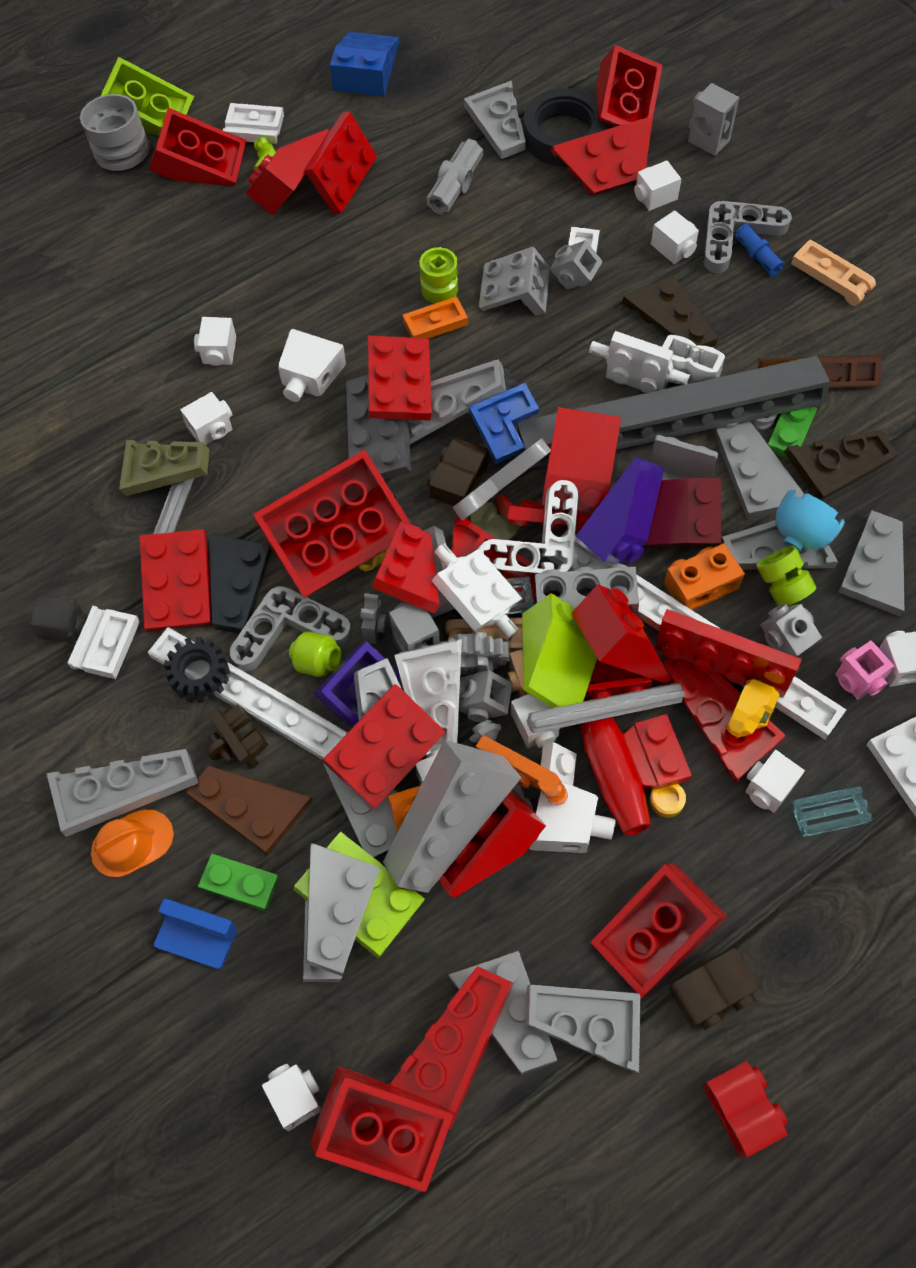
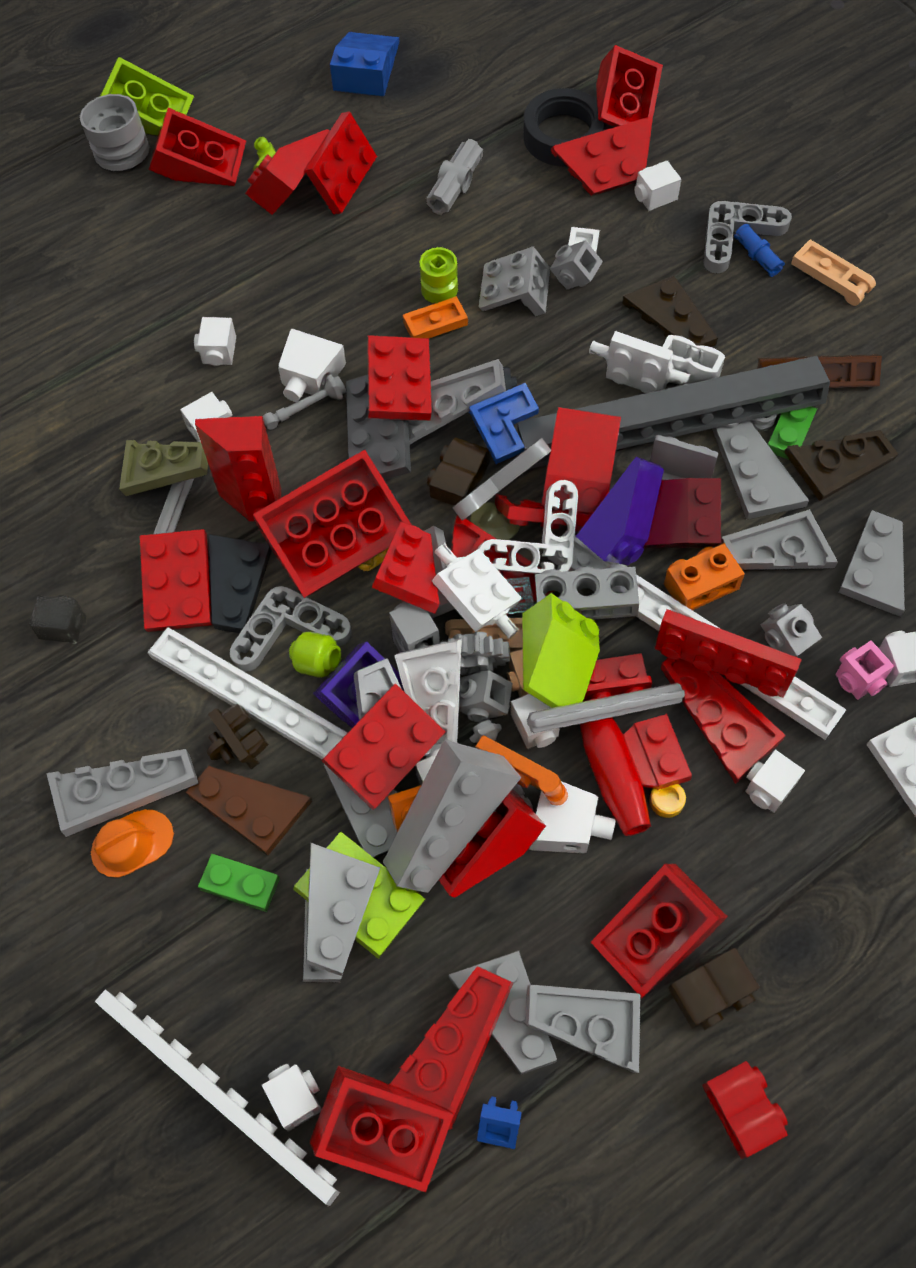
white plate [68,606,140,679] -> none
blue panel [154,898,238,970] -> none
black tyre [164,637,230,703] -> none
white plate [223,103,284,144] -> none
light grey plate [361,593,387,644] -> none
light grey wing [464,81,525,159] -> none
white plate [541,742,577,786] -> none
red slope [571,584,671,684] -> none
white brick [651,210,699,264] -> none
light grey brick [688,83,740,156] -> none
yellow rock [727,679,780,738] -> none
lime wheel [756,546,816,606] -> none
medium azure cylinder [776,490,845,552] -> none
clear light blue tile [791,786,873,837] -> none
none -> white plate [95,990,340,1206]
none -> red slope [195,416,281,521]
none -> light grey piece [263,374,346,430]
none -> blue tile [477,1096,522,1149]

